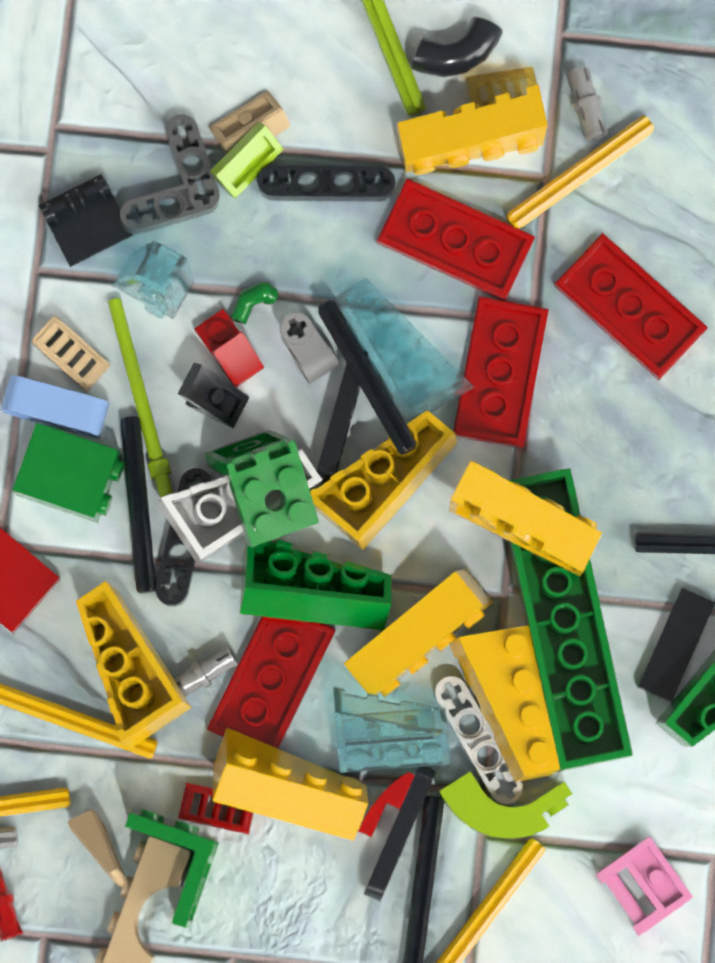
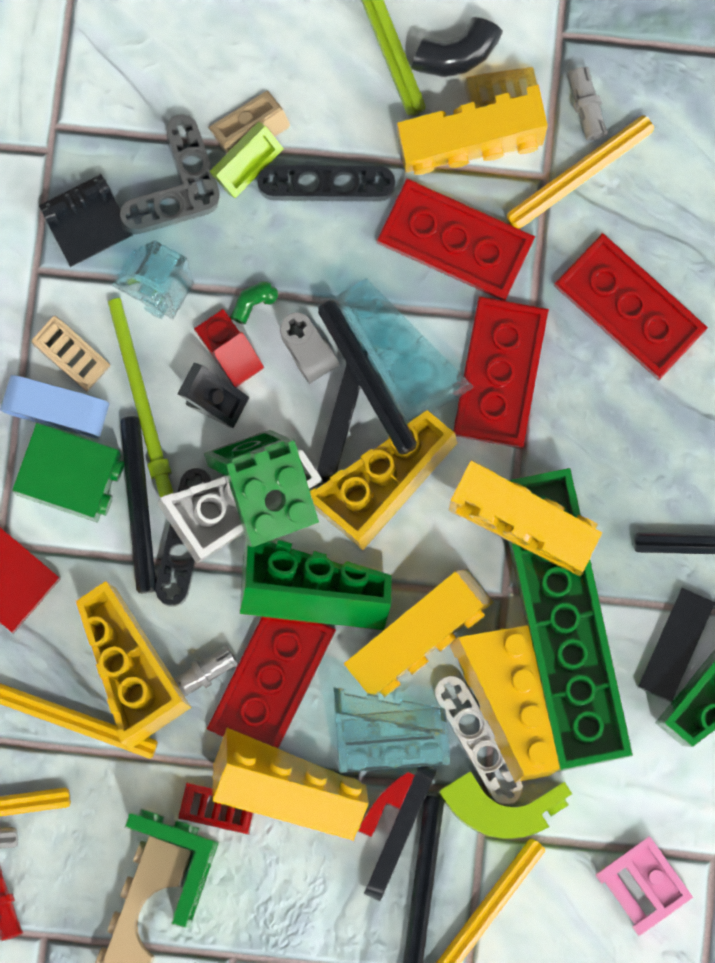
tan slope [67,809,127,887] -> none

